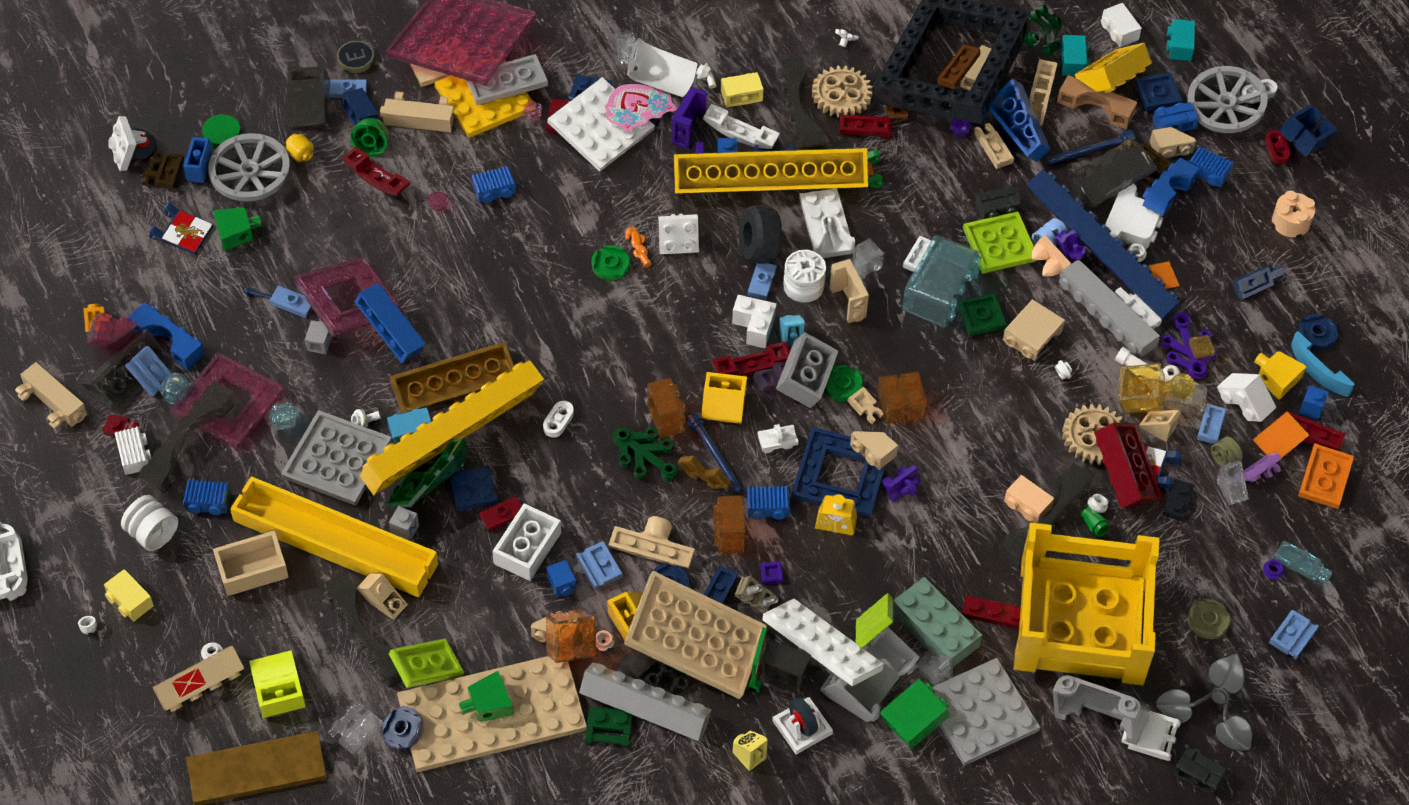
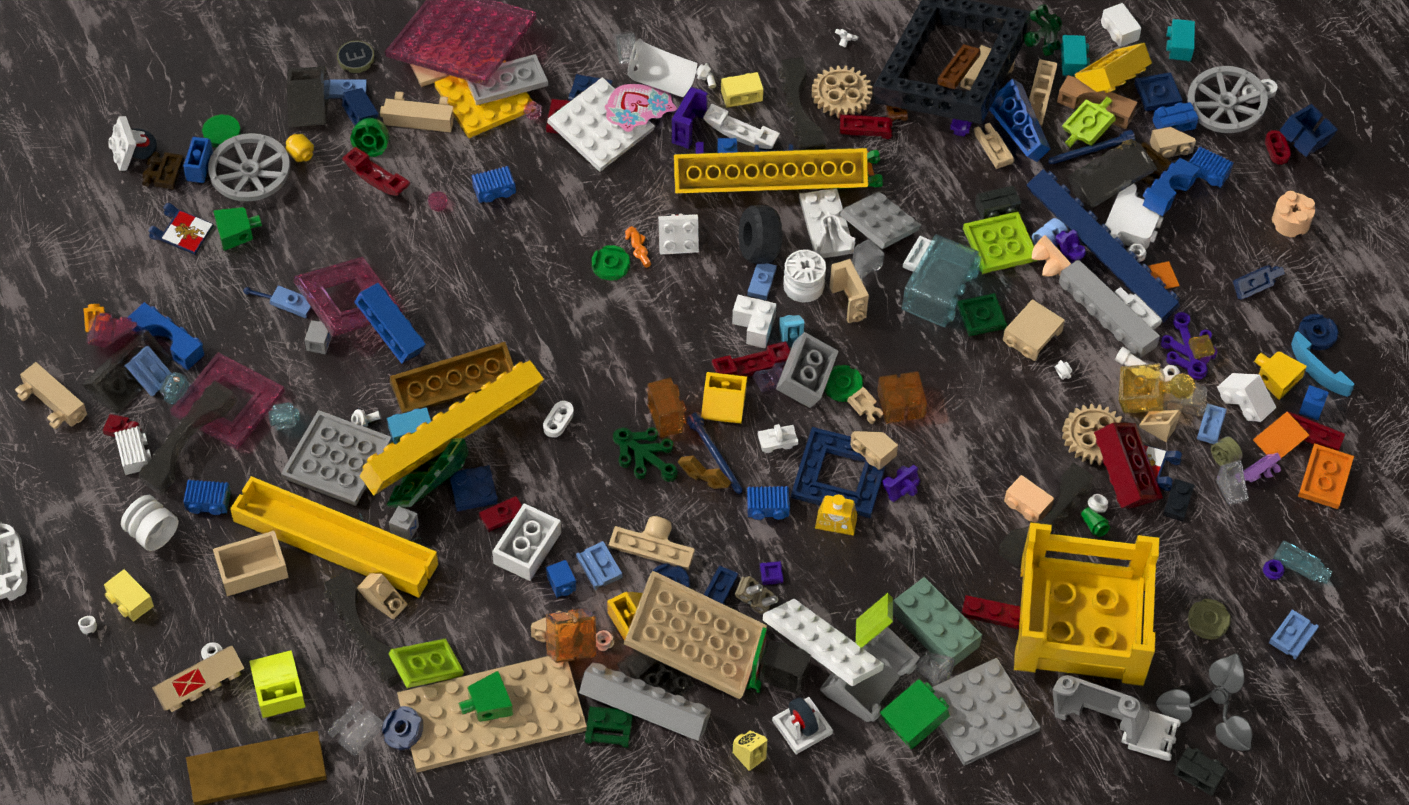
clear orange piece [713,496,745,554] -> none
none -> light grey plate [840,192,920,249]
none -> lime plate [1062,97,1116,148]

